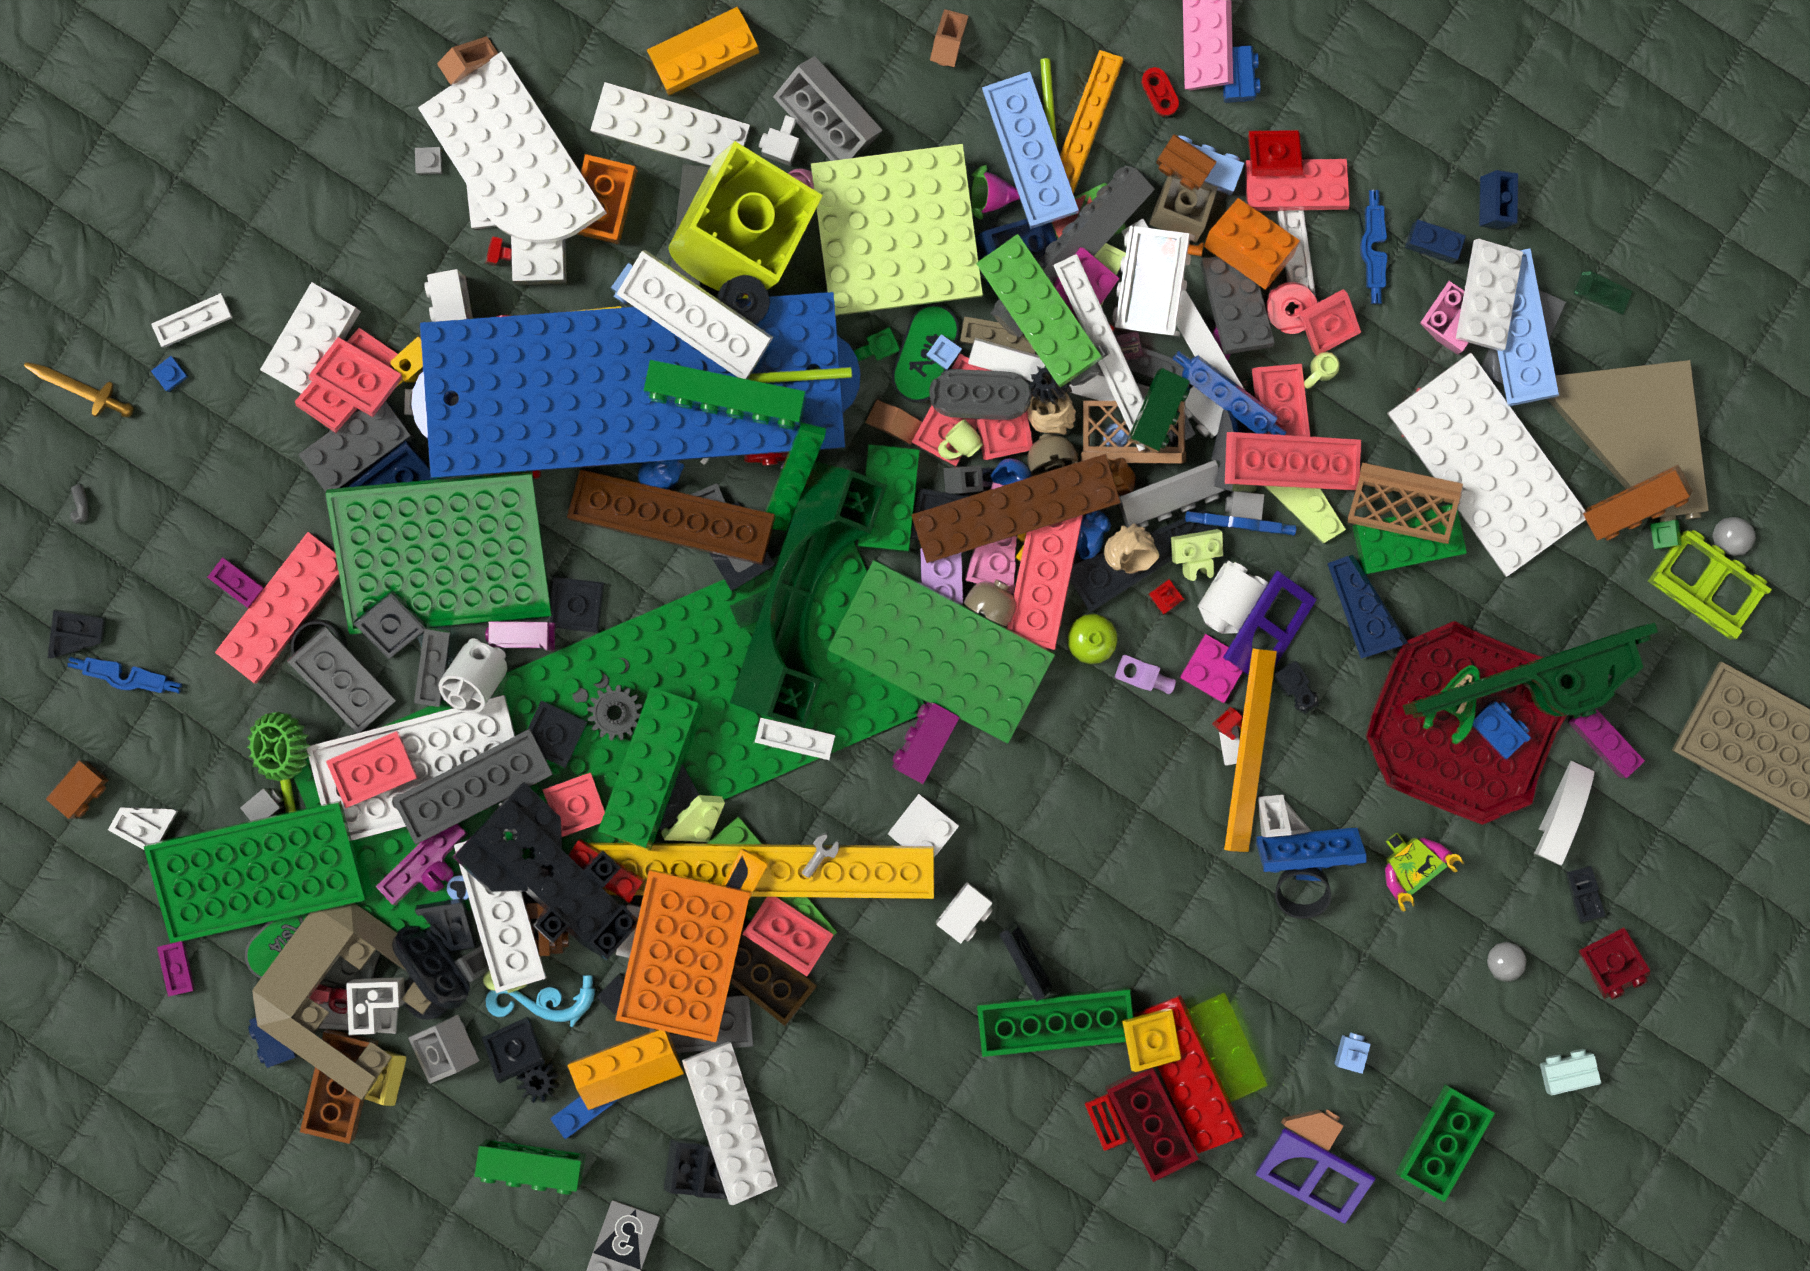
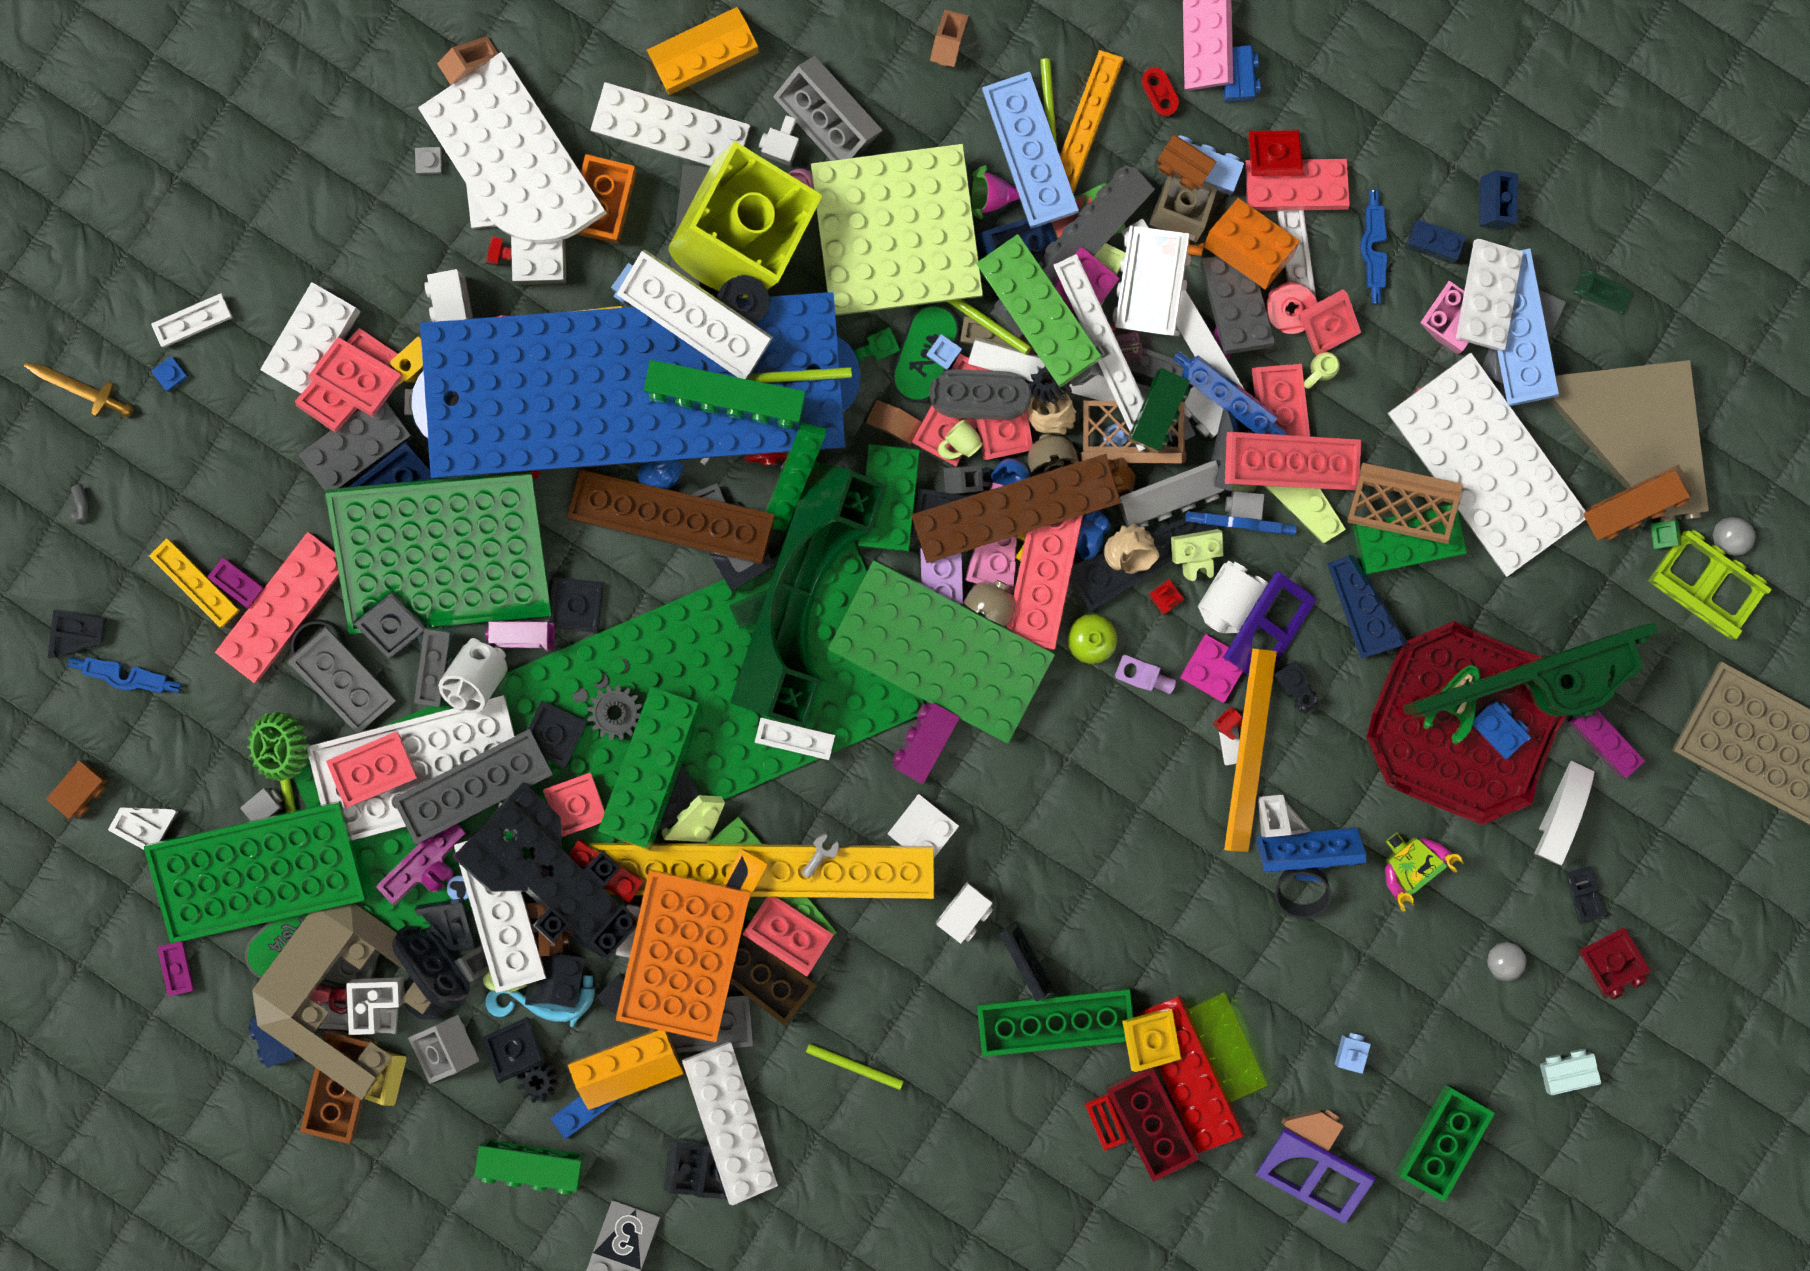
none -> yellow plate [149,538,240,628]
none -> black slope [525,954,585,1014]
none -> lime bar [806,1043,903,1090]
none -> lime bar [947,299,1031,355]

